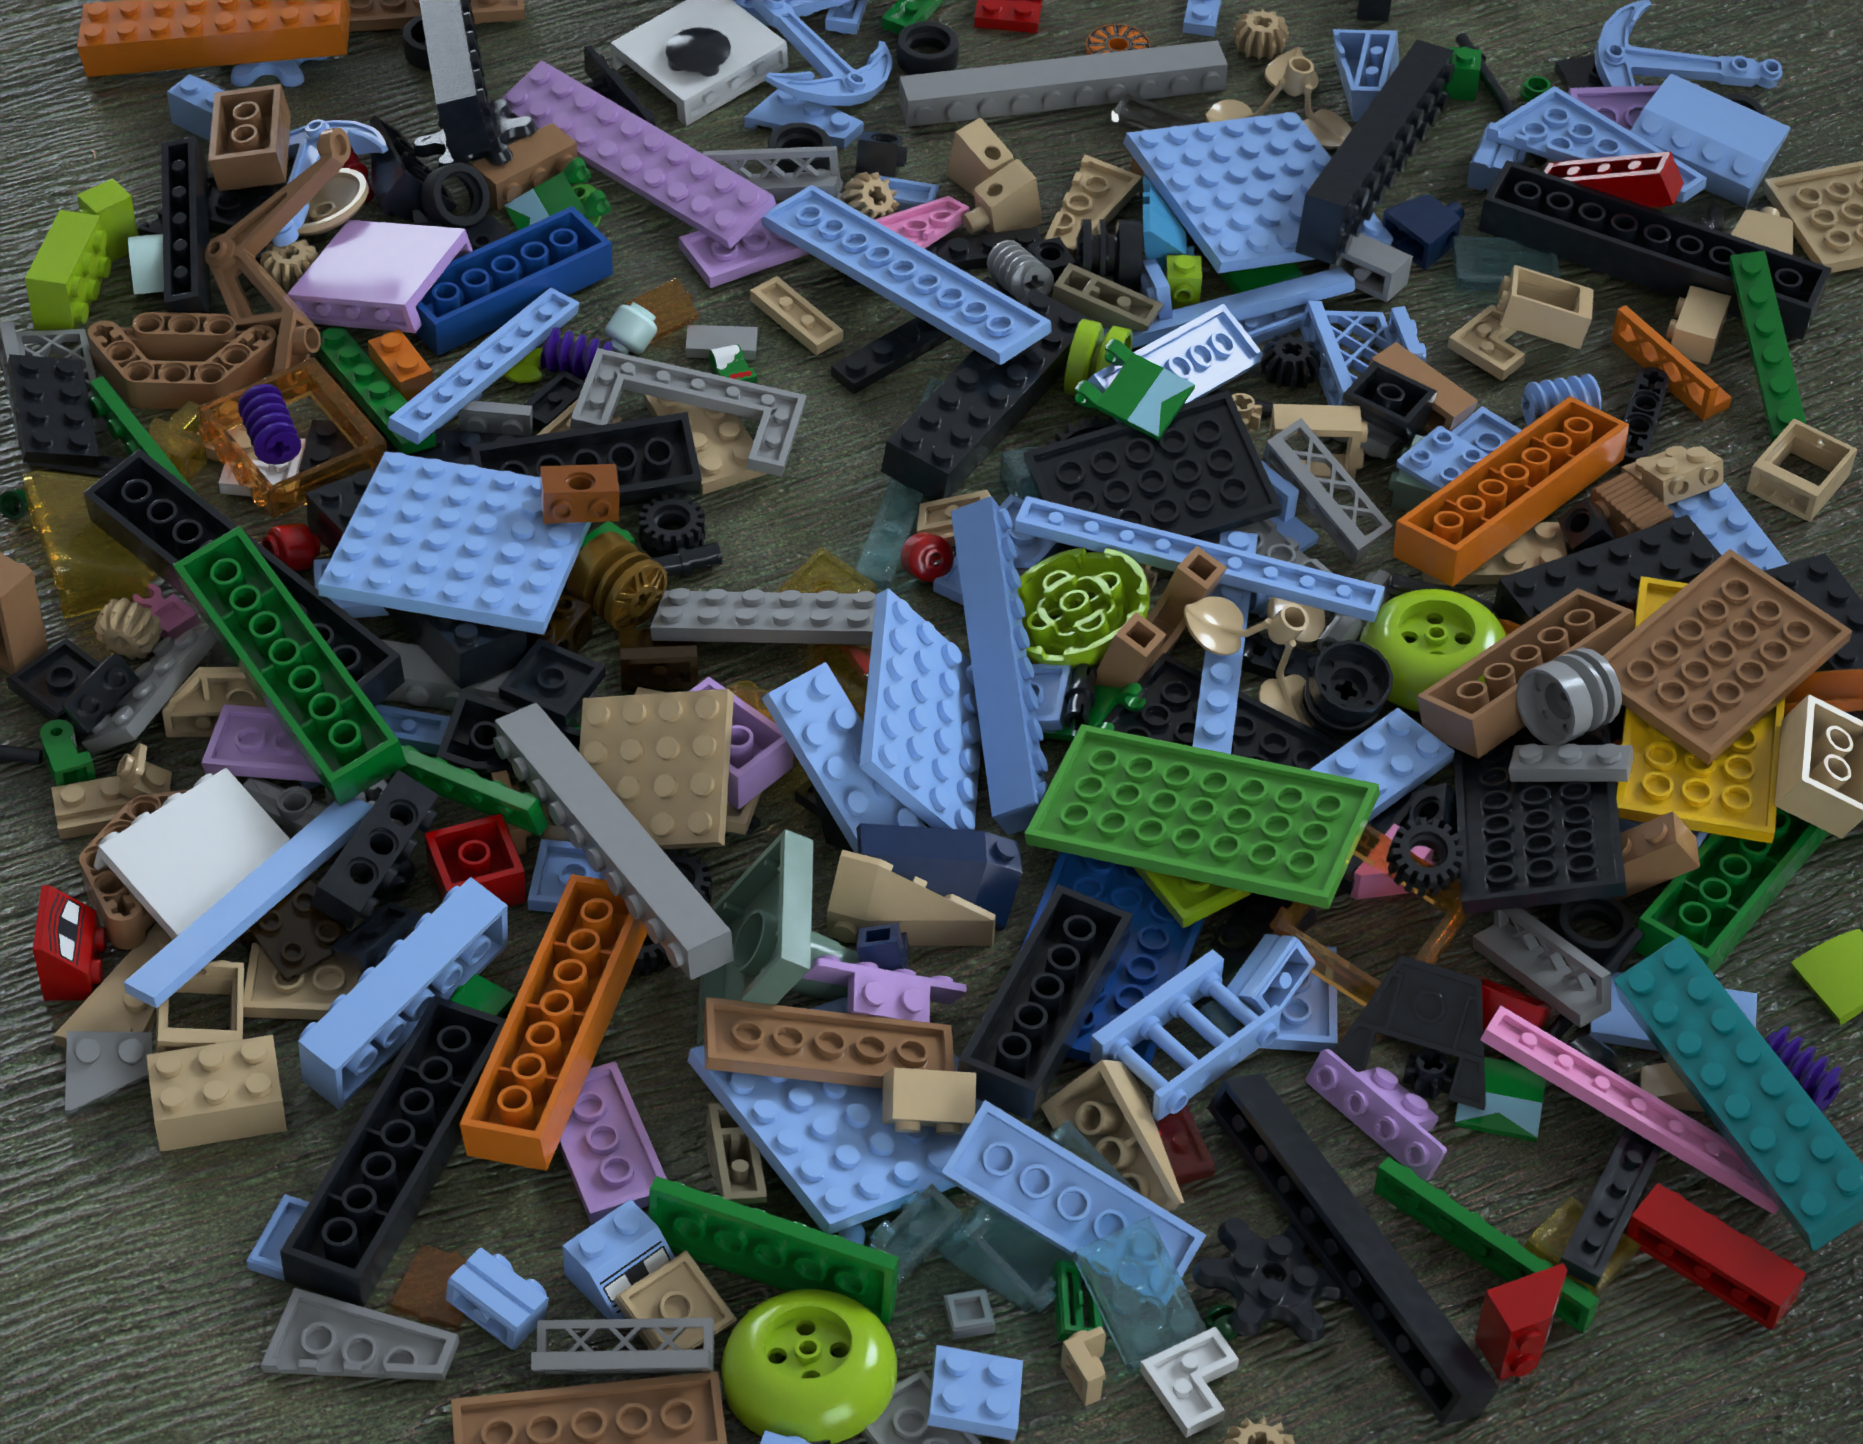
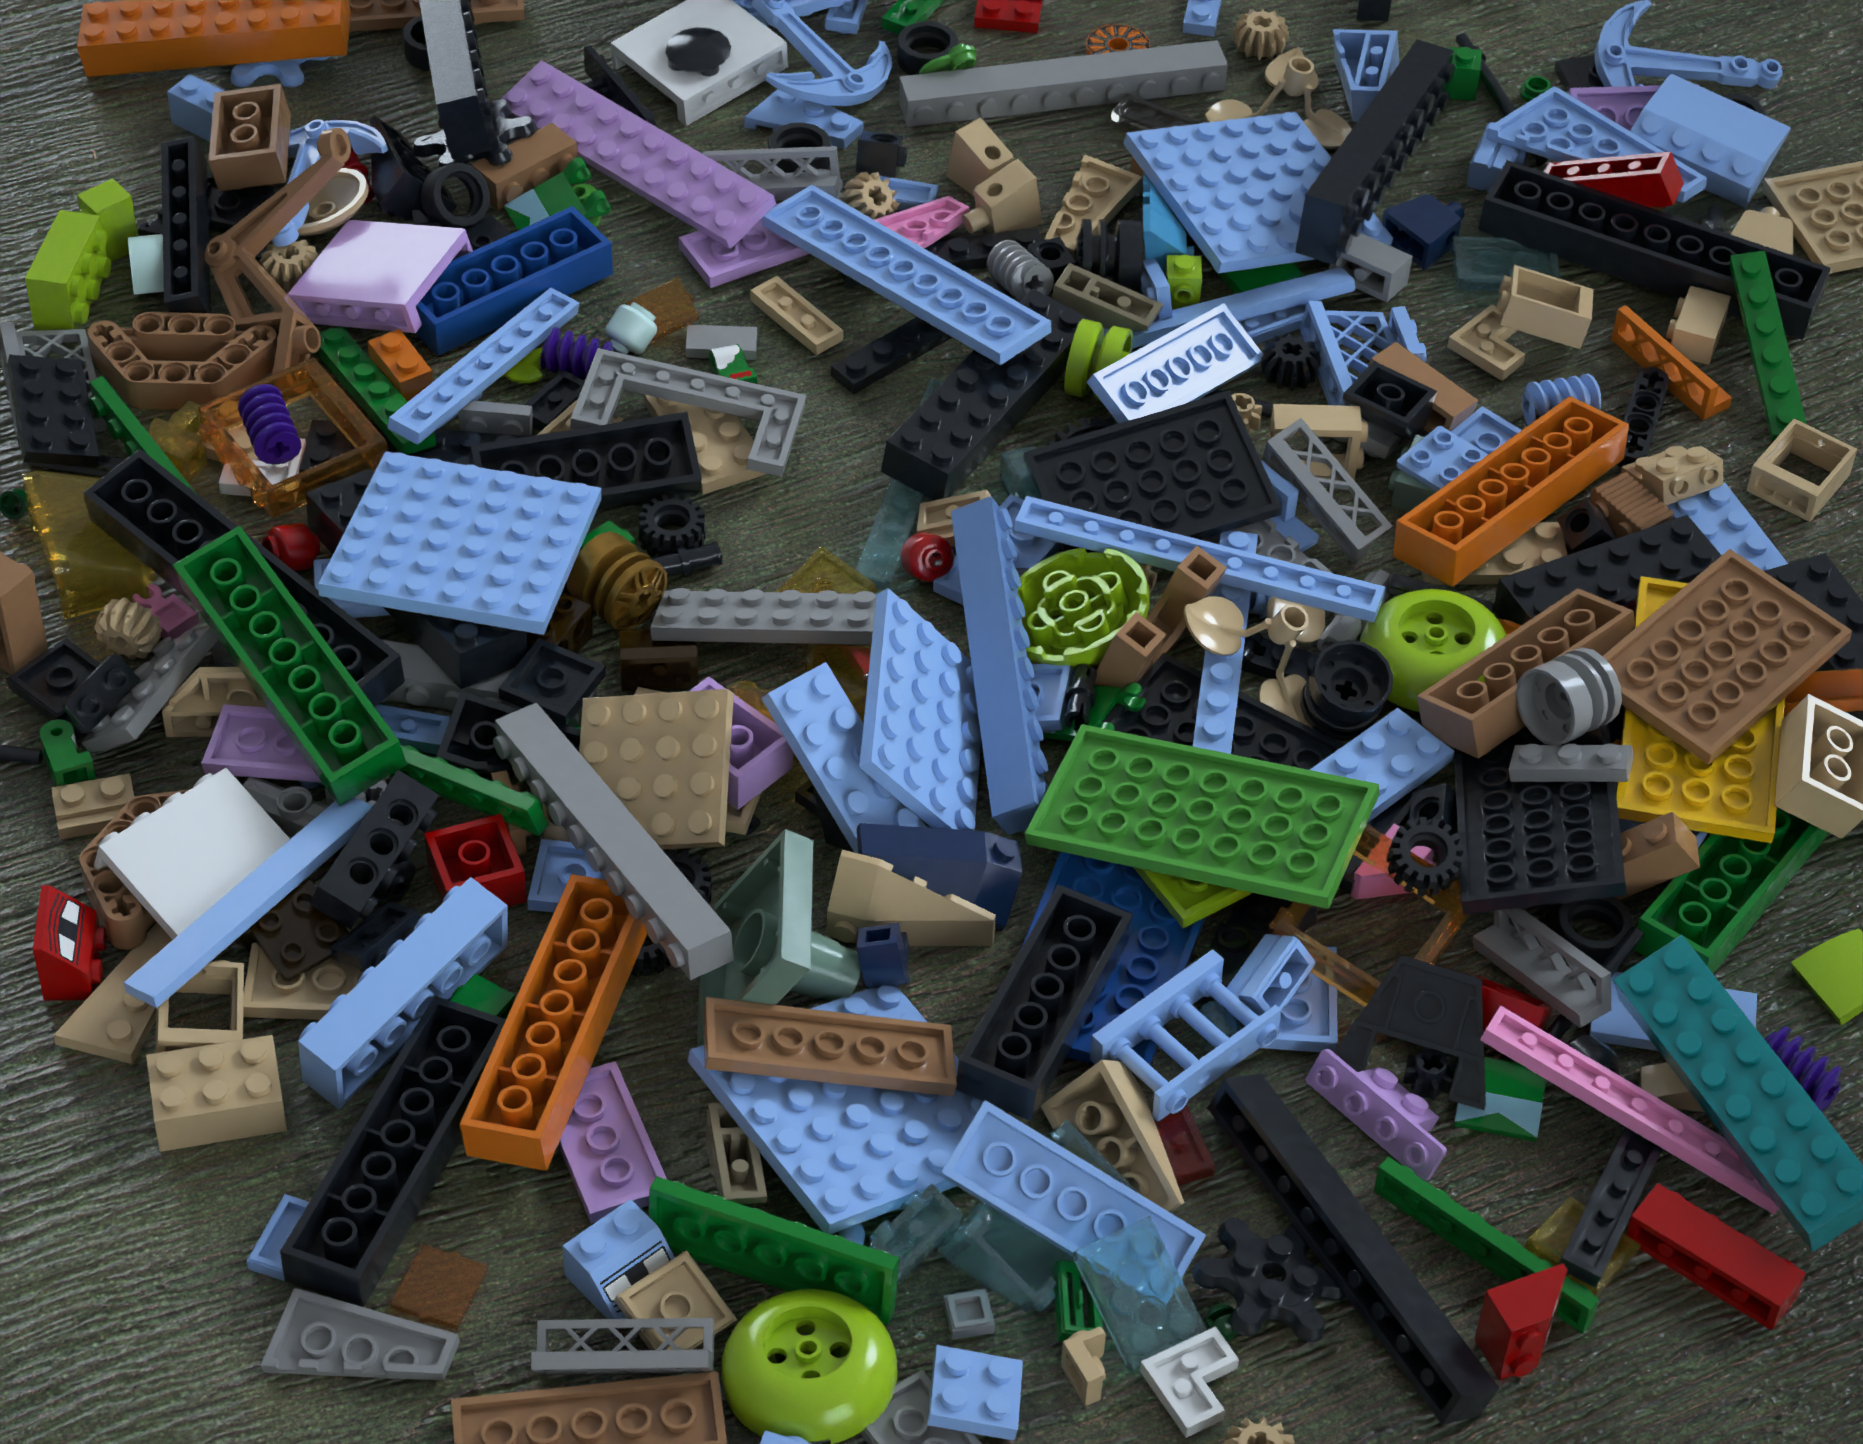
light grey wing [64,1031,152,1114] -> none
tan bracket [117,743,172,799] -> none
light blue brick [446,1248,549,1350] -> none
dark orange brick [540,464,620,524] -> none
lavender bracket [802,955,967,1023] -> none
tan brick [882,1067,976,1135] -> none
green flag [1075,339,1195,440] -> none
none -> bright green plate [919,44,977,74]

